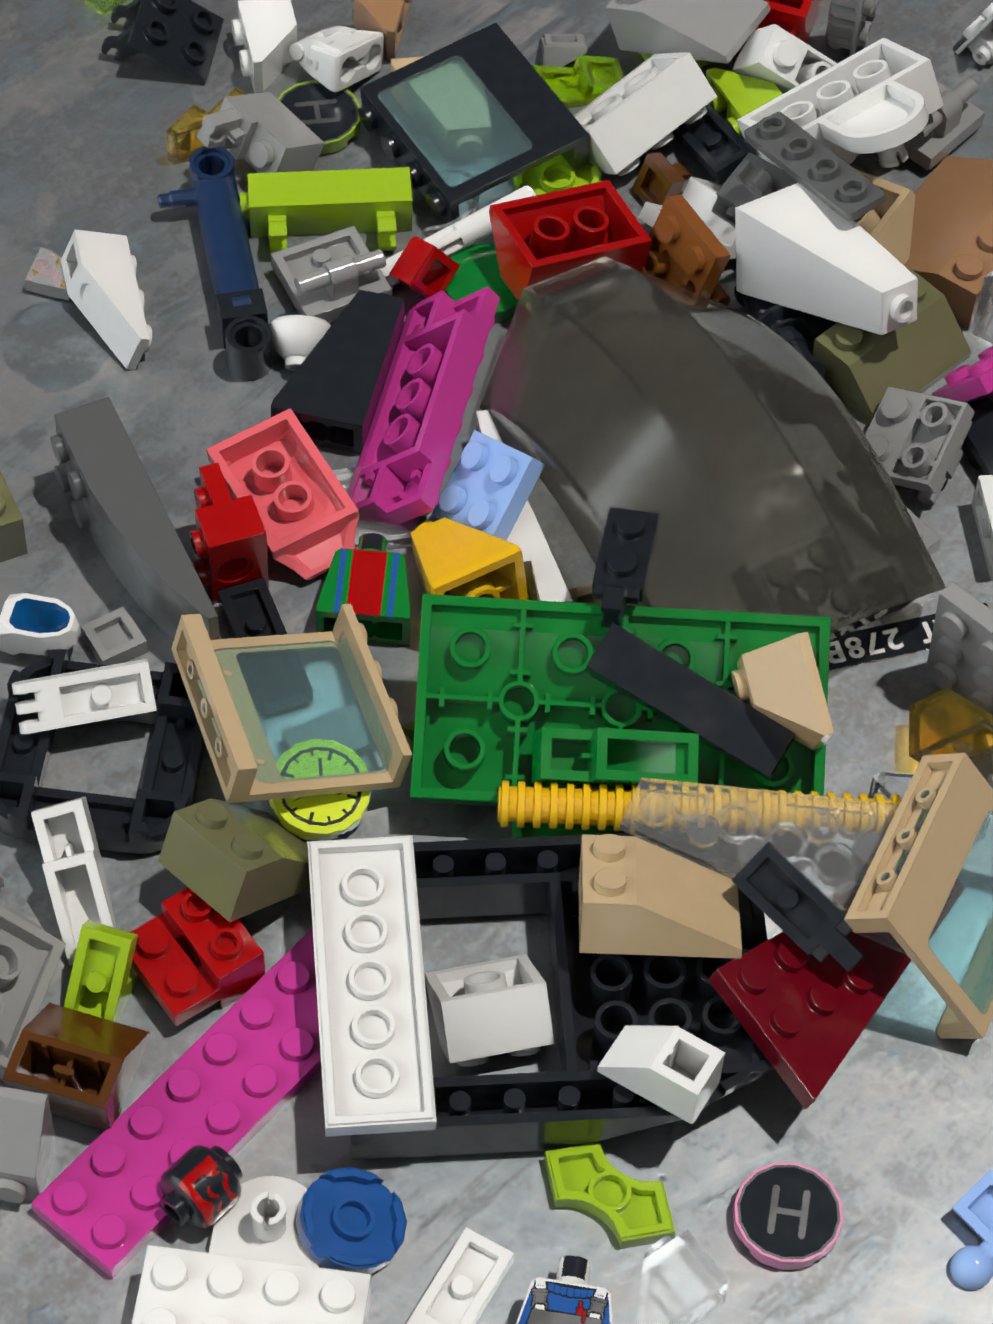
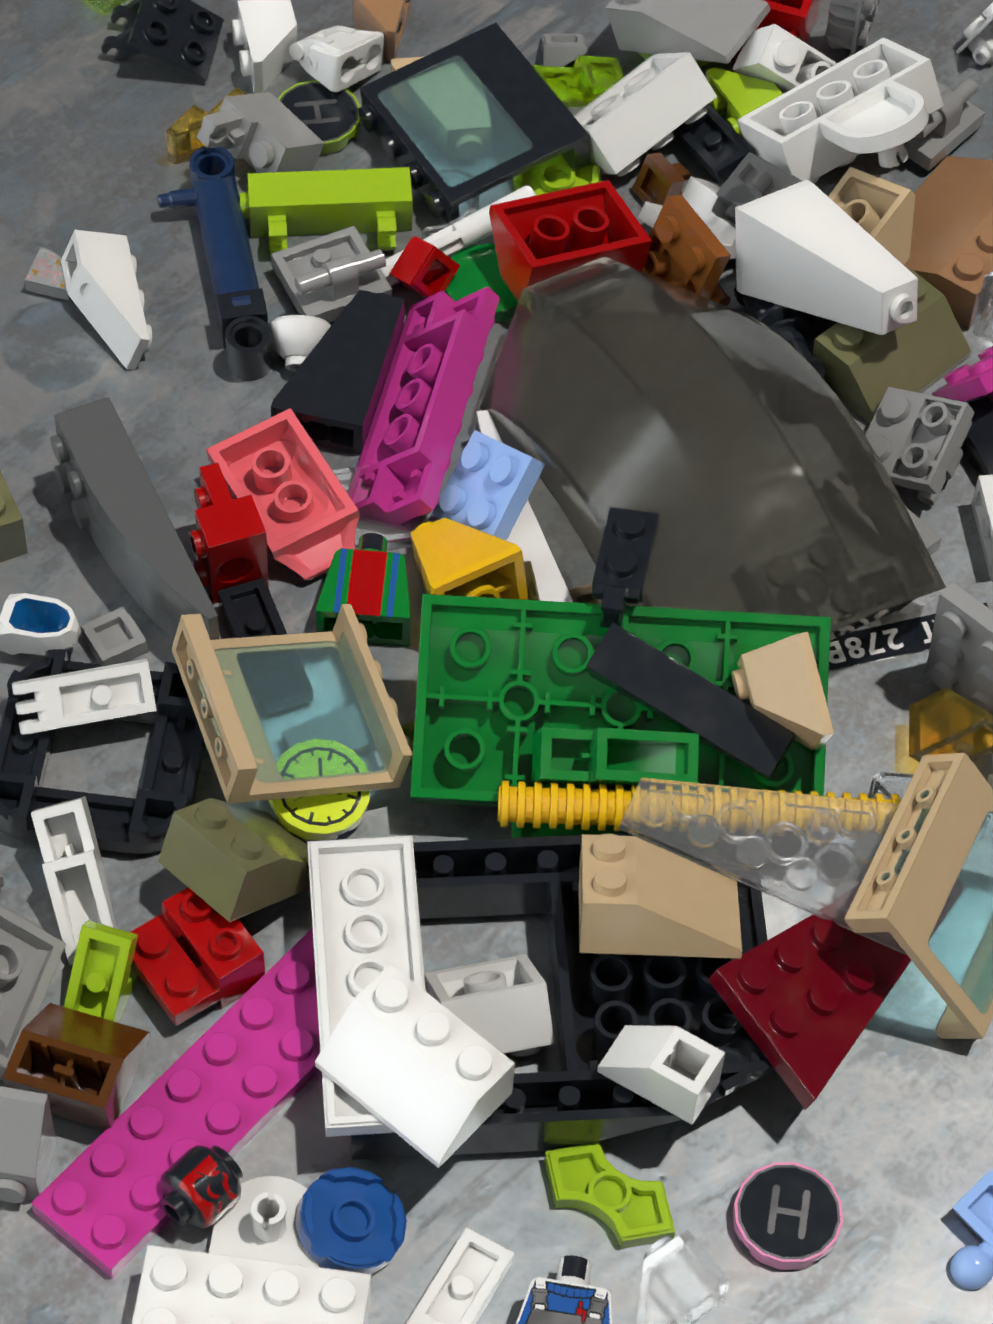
black hinge [731,842,867,972] -> none
dark grey bracket [744,112,886,222] -> none
none -> white slope [315,963,515,1168]

